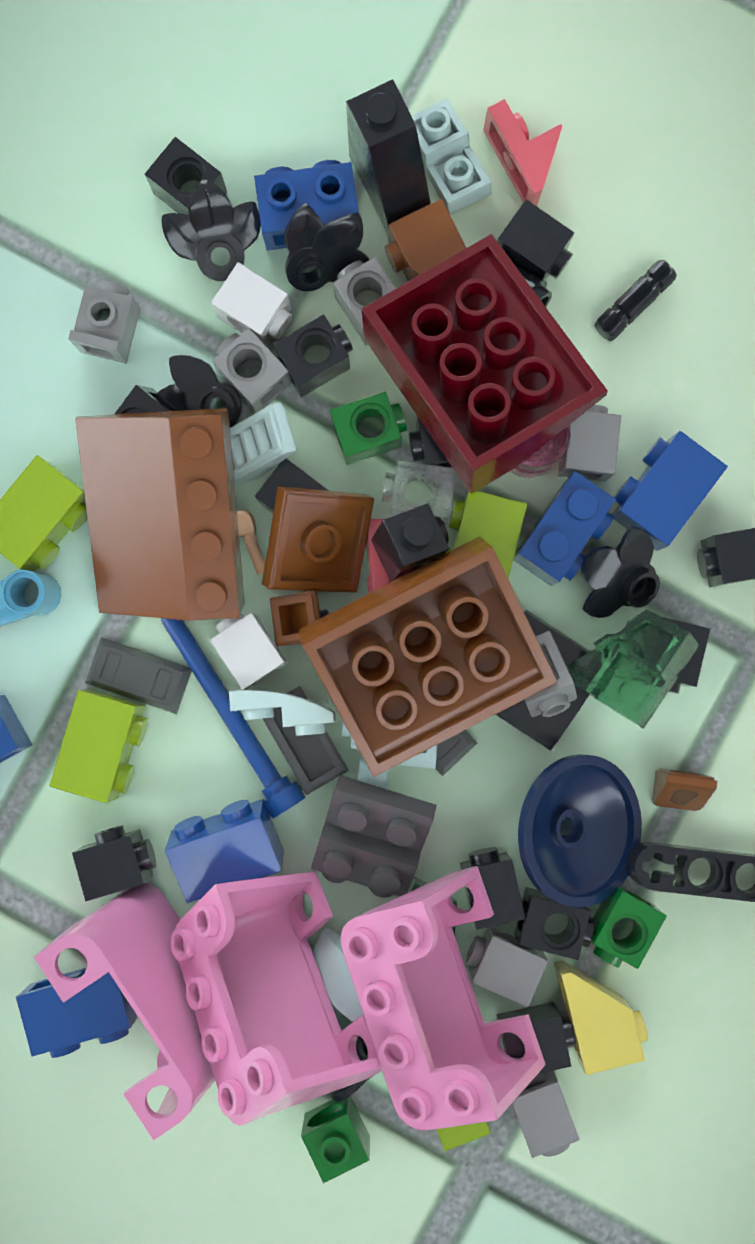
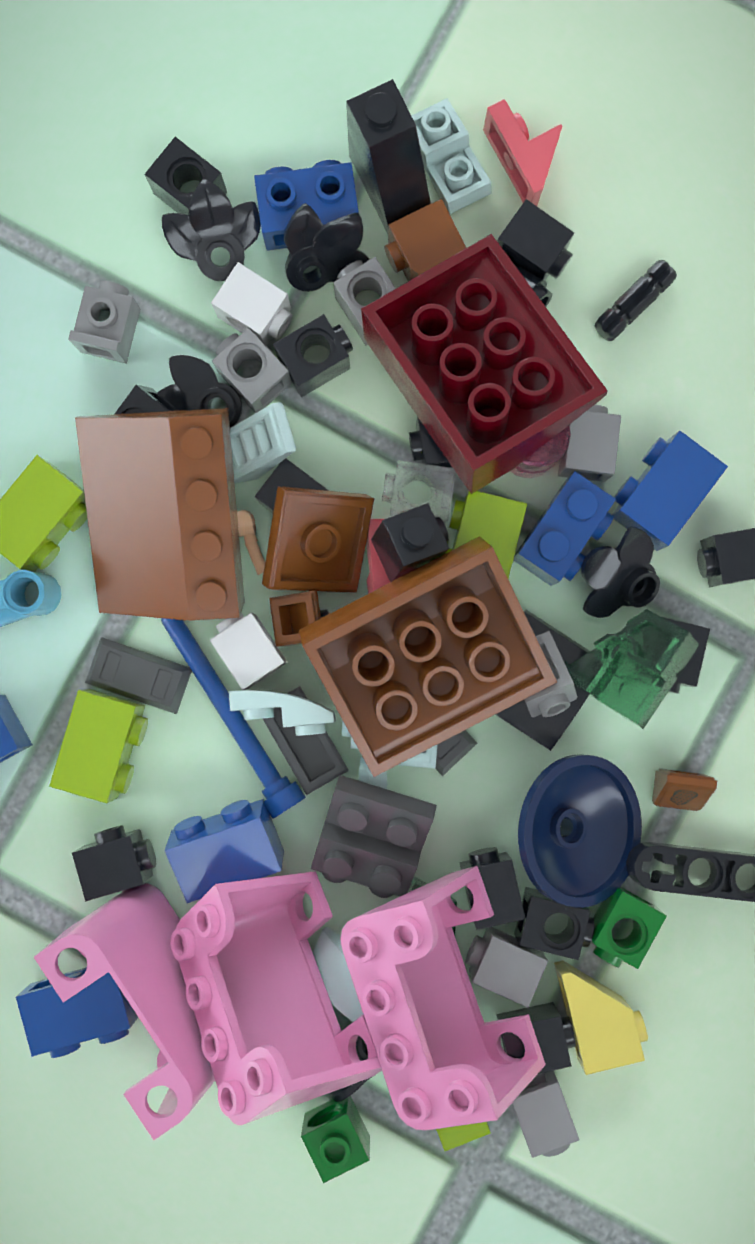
green brick [329,391,407,465] -> none

